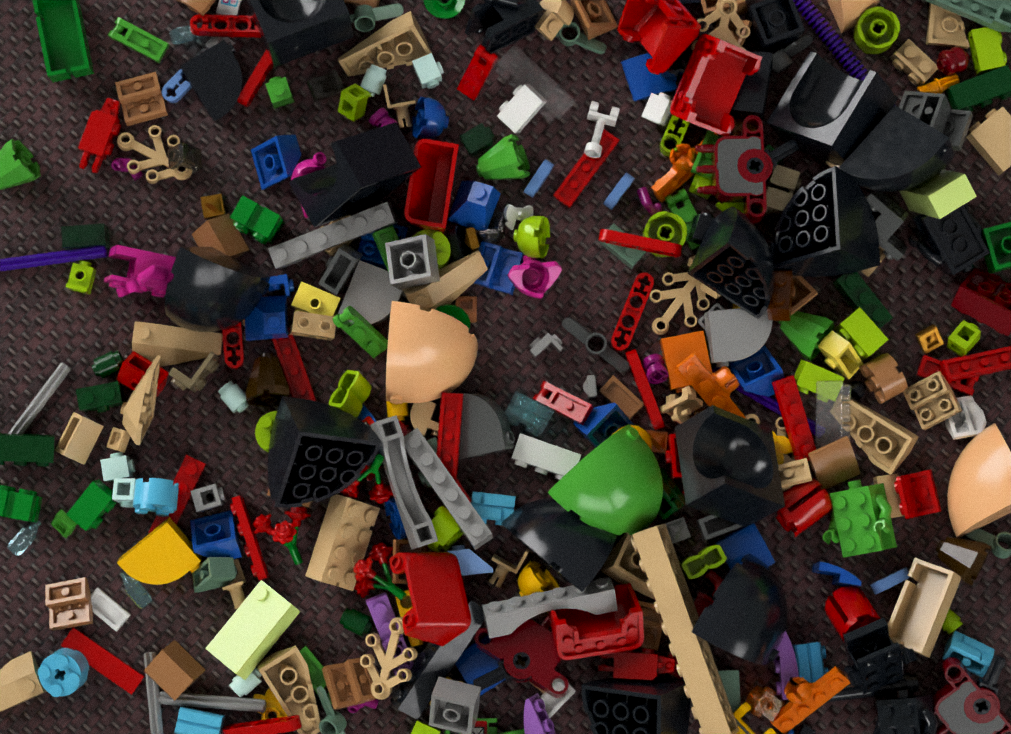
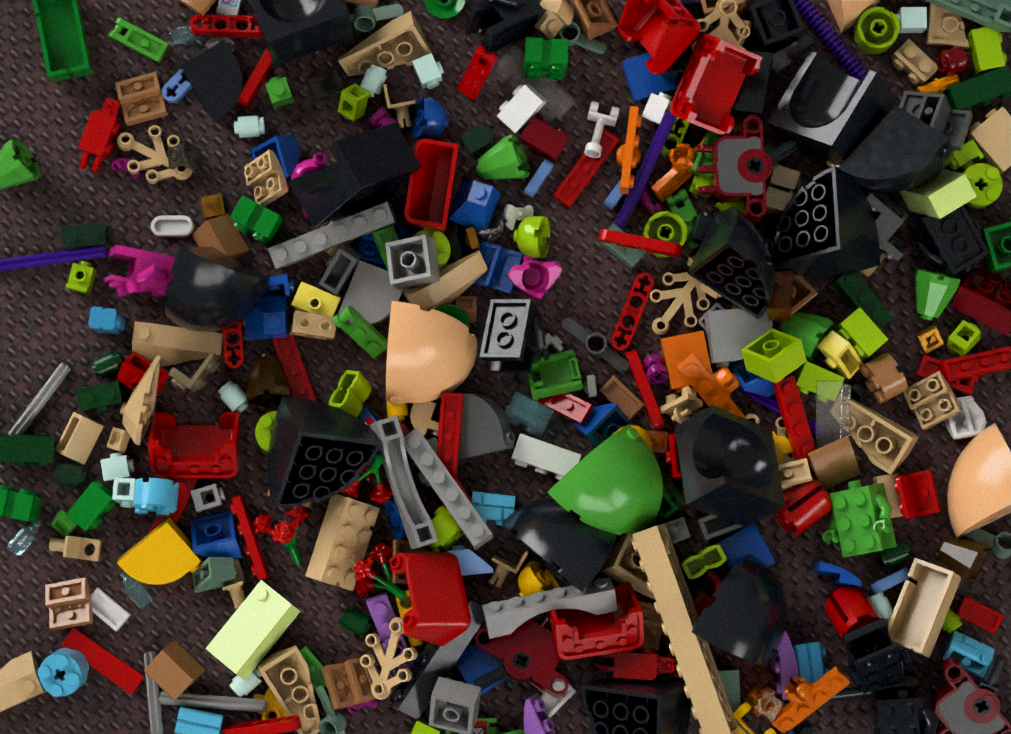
none -> tan bracket [49,535,102,561]
none -> clear green brick [54,462,88,488]
none -> dark azure brick [88,306,126,335]
none -> red windscreen [147,412,241,479]
none -> white tile [151,215,194,238]
none -> light aqua brick [234,115,265,138]
none -> tan slope [244,150,288,207]
none -> black torso [479,299,550,373]
none -> dark red brick [519,116,569,163]
none -> green brick [522,37,568,81]
none -> bright green container [527,350,583,400]
none -> dark purple axle [614,112,676,231]
none -> orange plate [616,106,642,194]
none -> lime brick [741,328,807,383]
none -> light aqua brick [868,592,893,623]
none -> dark green brick [878,539,912,567]
none -> light aqua brick [895,7,927,33]
none -> bright green cone [914,268,961,321]
none -> lime brick [949,139,984,171]
none -> red tile [956,596,1004,635]
none -> lime brick [962,163,1003,210]

